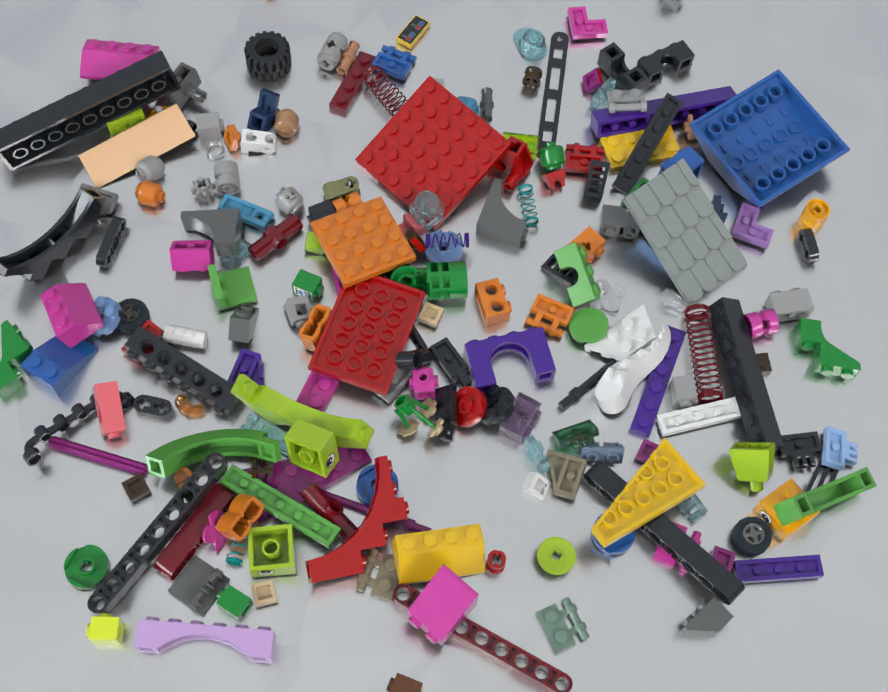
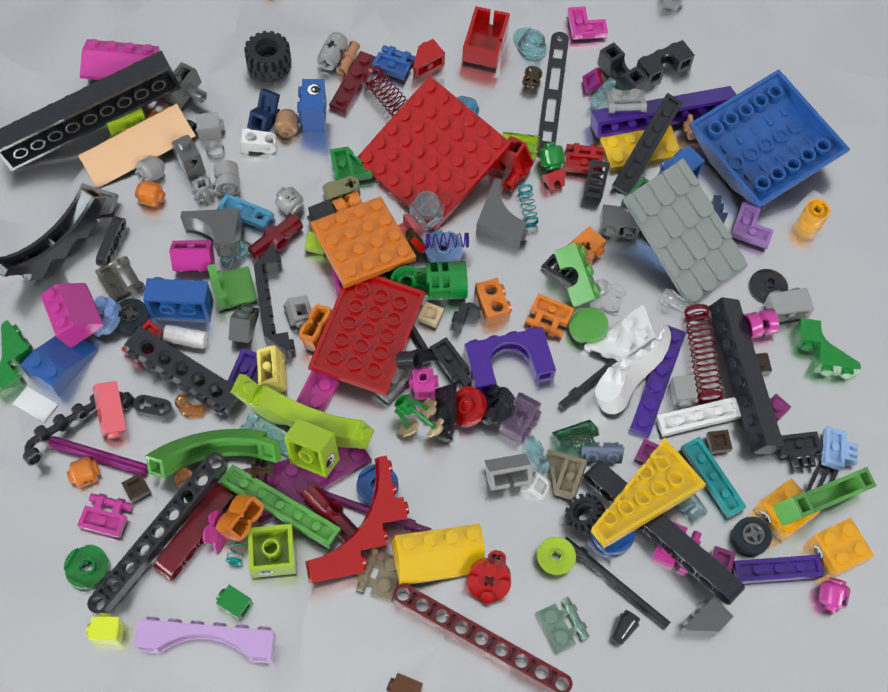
dark grey hinge [167,555,230,616] -> none
orange plate [223,124,241,152] -> none
tan plate [251,579,278,608] -> none
green brick [291,269,324,302] -> none
tile [396,15,430,50] -> none
dark pink slope [407,564,479,646] -> none
dark grey pin [479,87,494,123] -> none
lime torso [729,442,775,492] -> none
black beam [798,228,819,263] -> none
none -> white sticker [13,386,58,423]
none -> orange head [66,456,101,488]
none -> dark pink plate [77,493,133,538]
none -> clear smoke plate [95,256,145,302]
none -> blue brick [143,277,214,322]
none -> dark grey torso [171,135,206,182]
none -> black slope [254,245,295,359]
none -> light yellow brick [257,345,287,393]
none -> blue brick [297,79,327,132]
none -> green wing [330,146,372,182]
none -> red slope [413,39,445,80]
none -> black bracket [451,302,481,333]
none -> red piece [462,6,510,68]
none -> red plate [467,558,512,603]
none -> light grey piece [485,453,533,491]
none -> black tyre [565,493,606,536]
none -> black bar [565,537,671,629]
none -> black cone [611,610,640,645]
none -> teal plate [680,437,747,519]
none -> dark brown plate [706,429,733,454]
none -> black dish [749,269,788,303]
none -> magenta plate [770,394,791,422]
none -> light orange brick [807,517,875,578]
none -> dark pink head [819,577,851,612]

